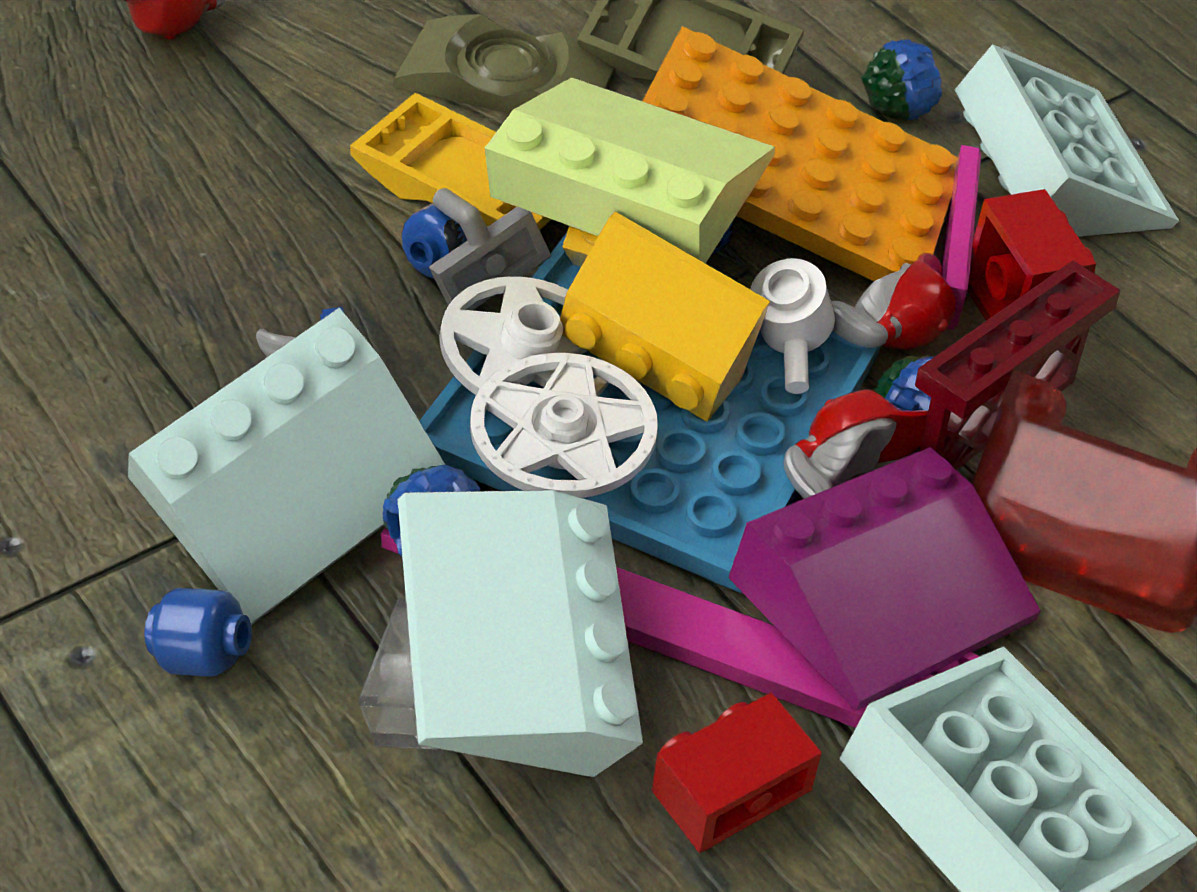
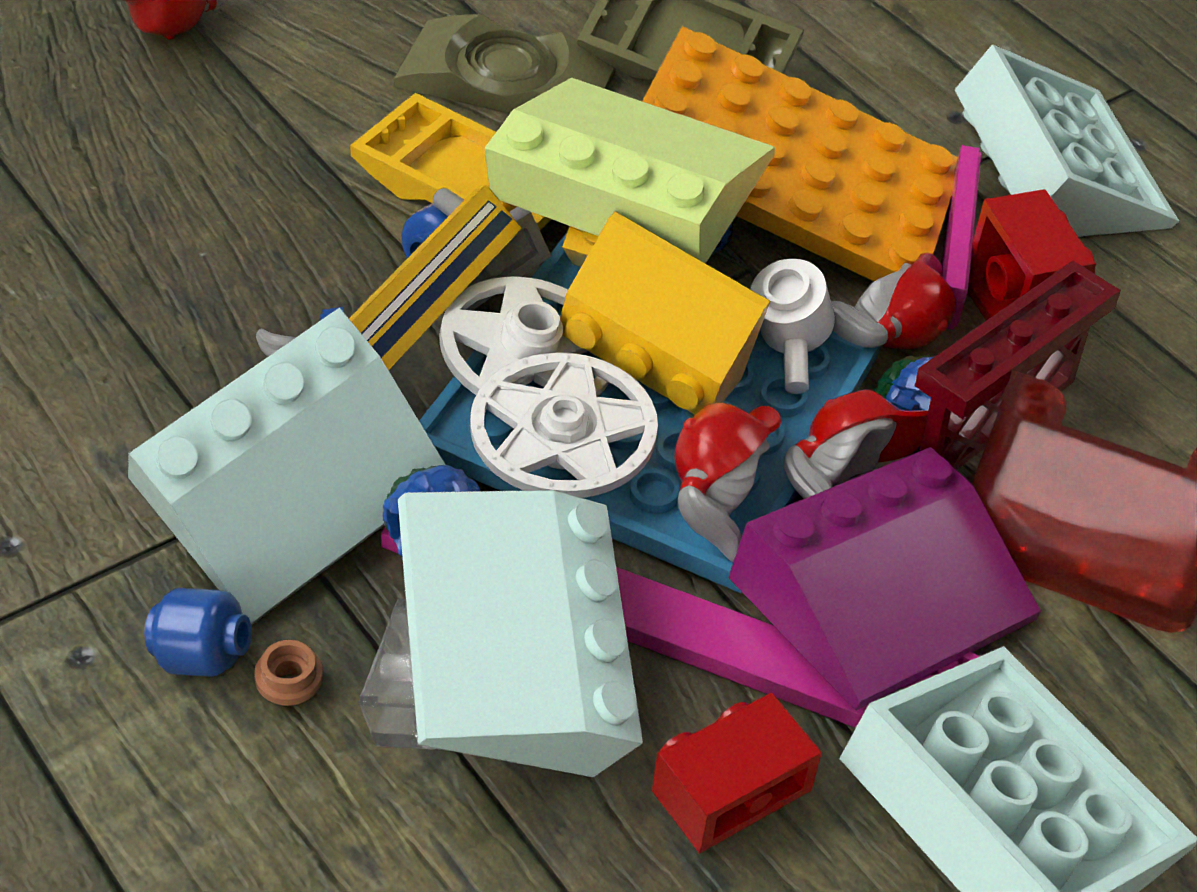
piece [861,40,942,120] -> none
none -> nougat plate [255,640,323,706]
none -> yellow tile [349,184,522,370]
none -> hair [675,403,782,562]

